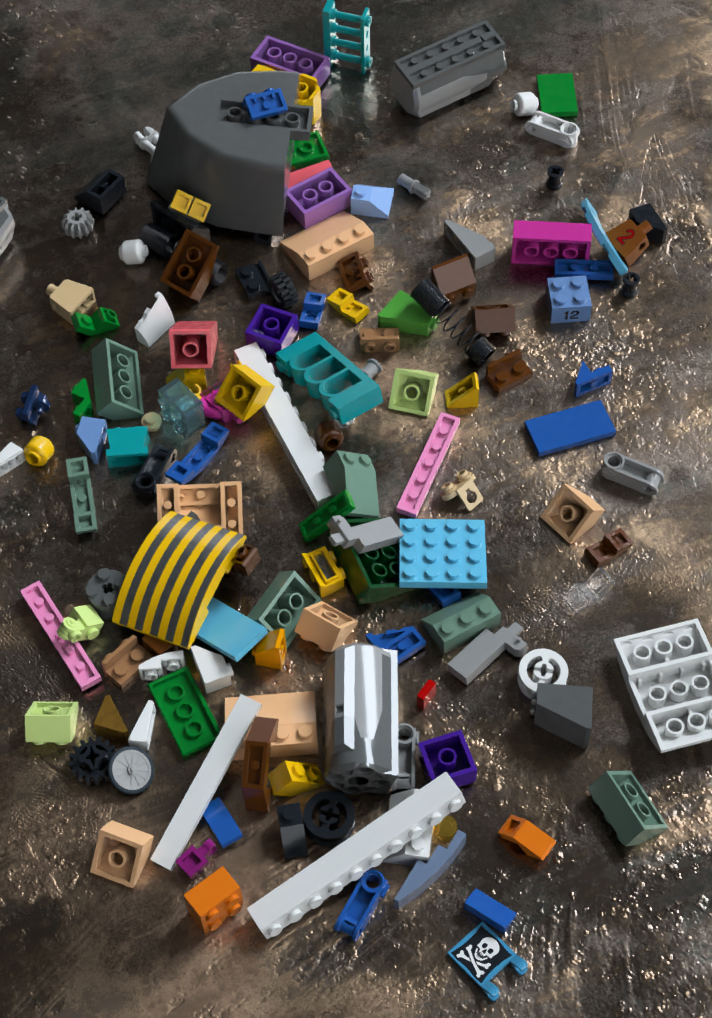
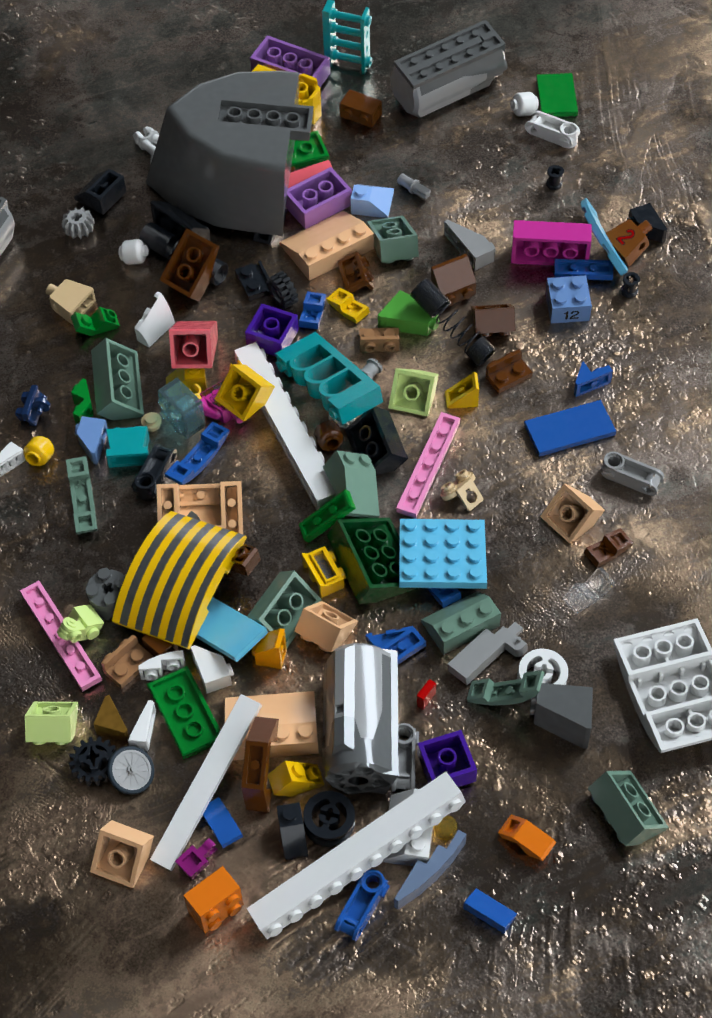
yellow hips [168,189,211,223] -> none
blue bracket [241,88,288,121] -> none
light grey piece [327,515,404,554] -> none
flag [447,921,528,1001] -> none
none -> reddish brown brick [340,89,382,128]
none -> black slope [345,406,408,476]
none -> sand green slope [367,215,419,264]
none -> sand green slope [466,670,545,705]

